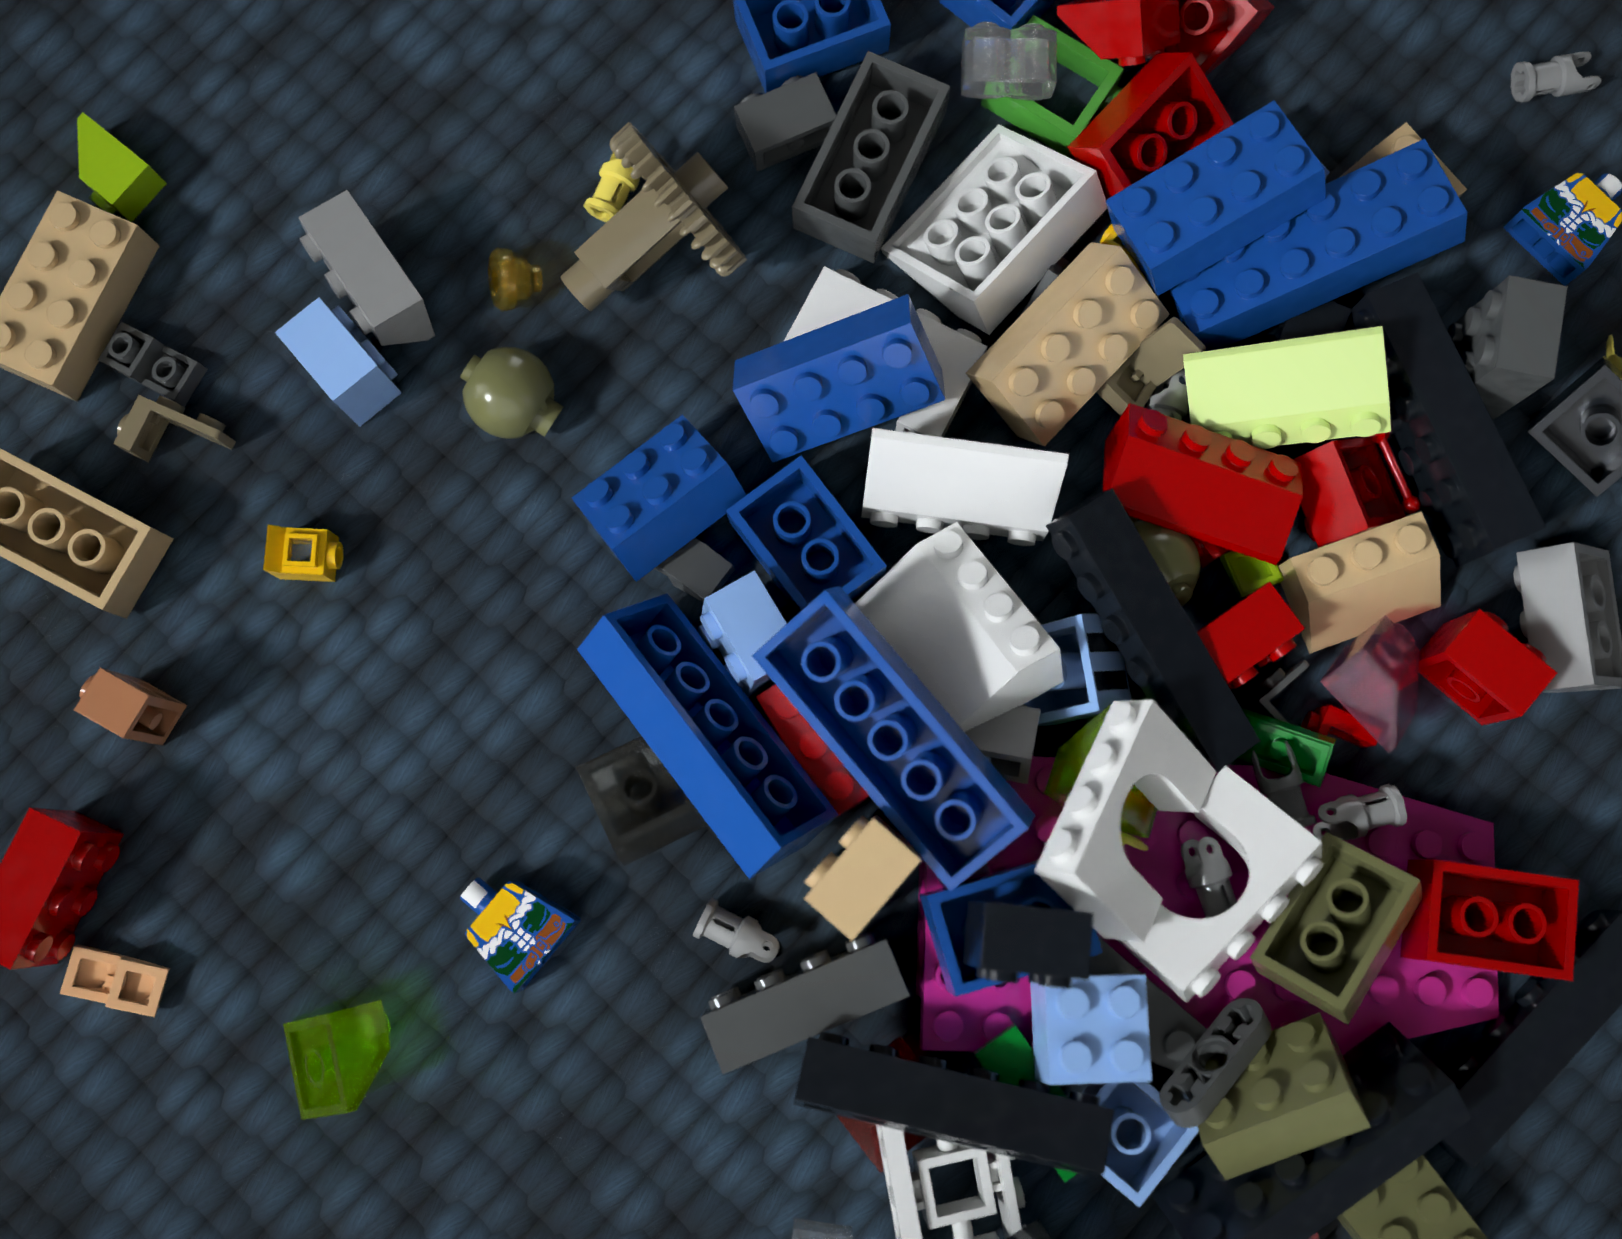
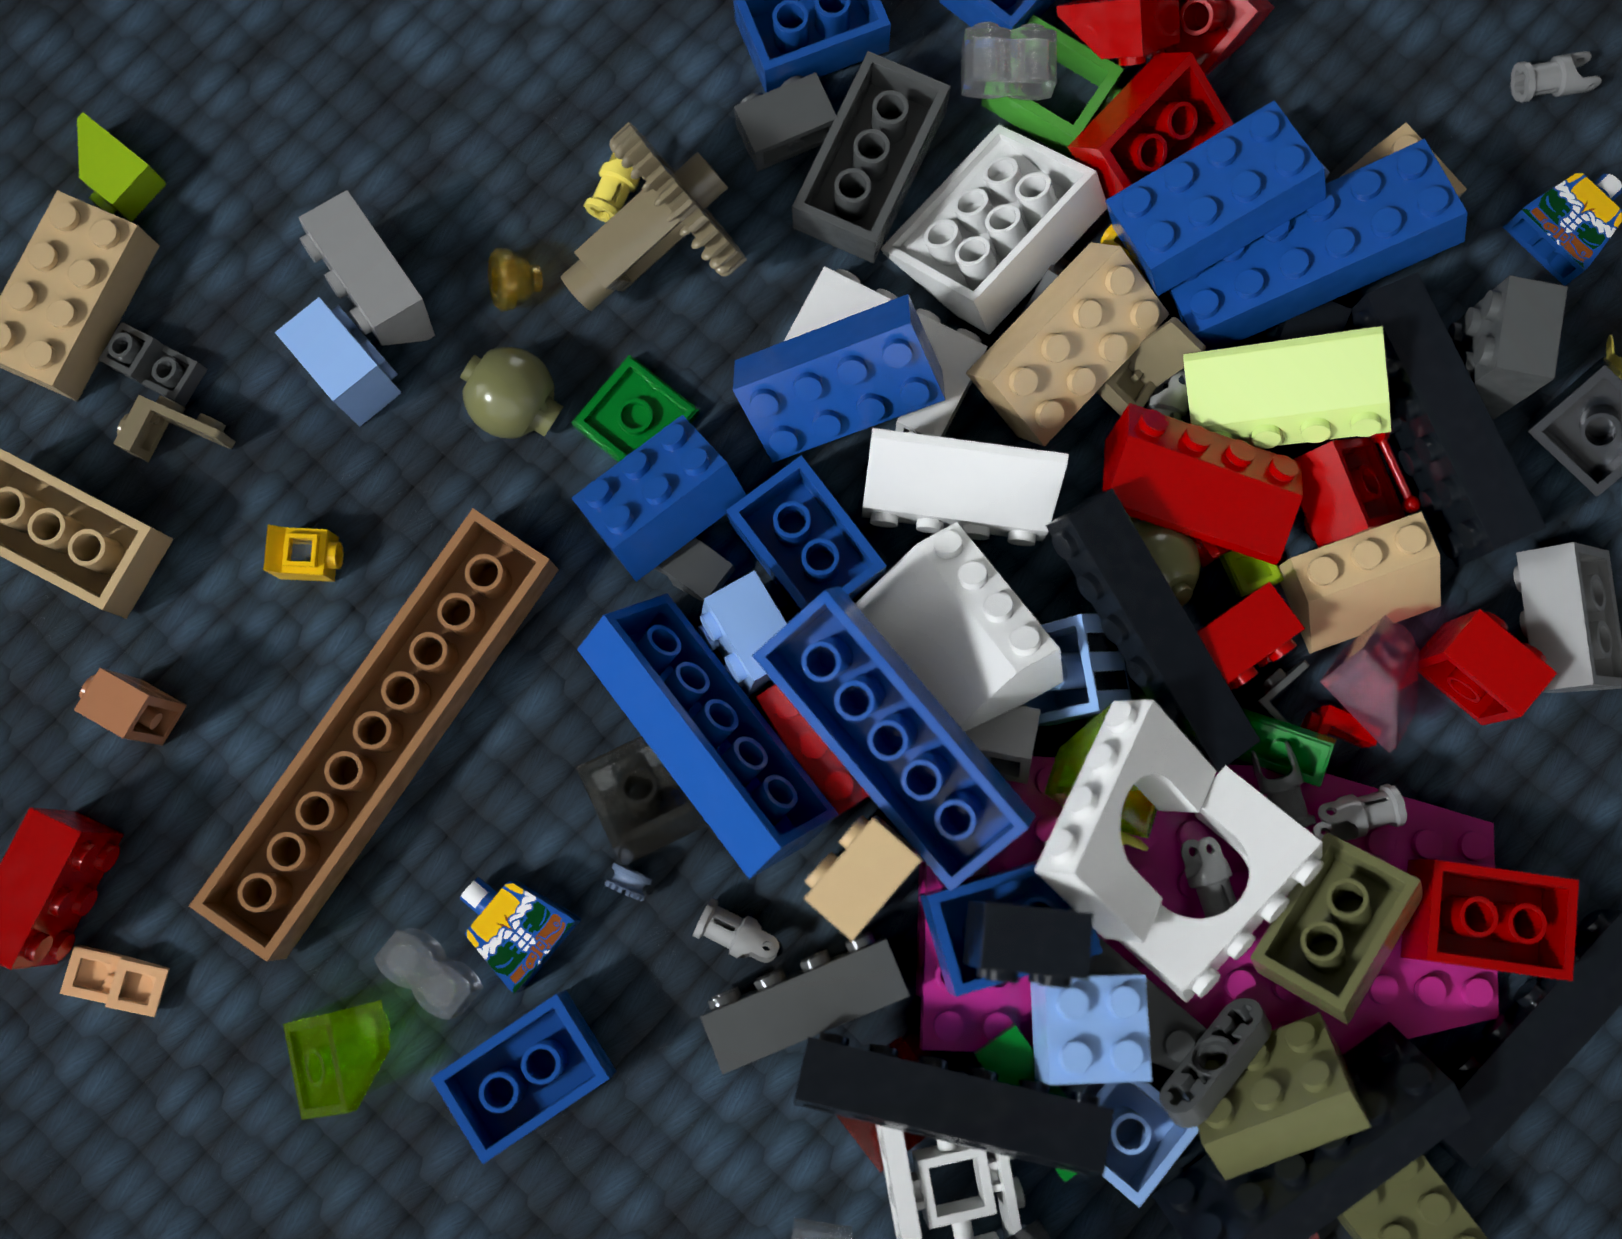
none -> medium nougat brick [189,508,559,962]
none -> clear brick [374,928,483,1020]
none -> blue brick [430,990,617,1164]
none -> green tile [571,355,700,462]
none -> sand blue bush [604,862,653,901]

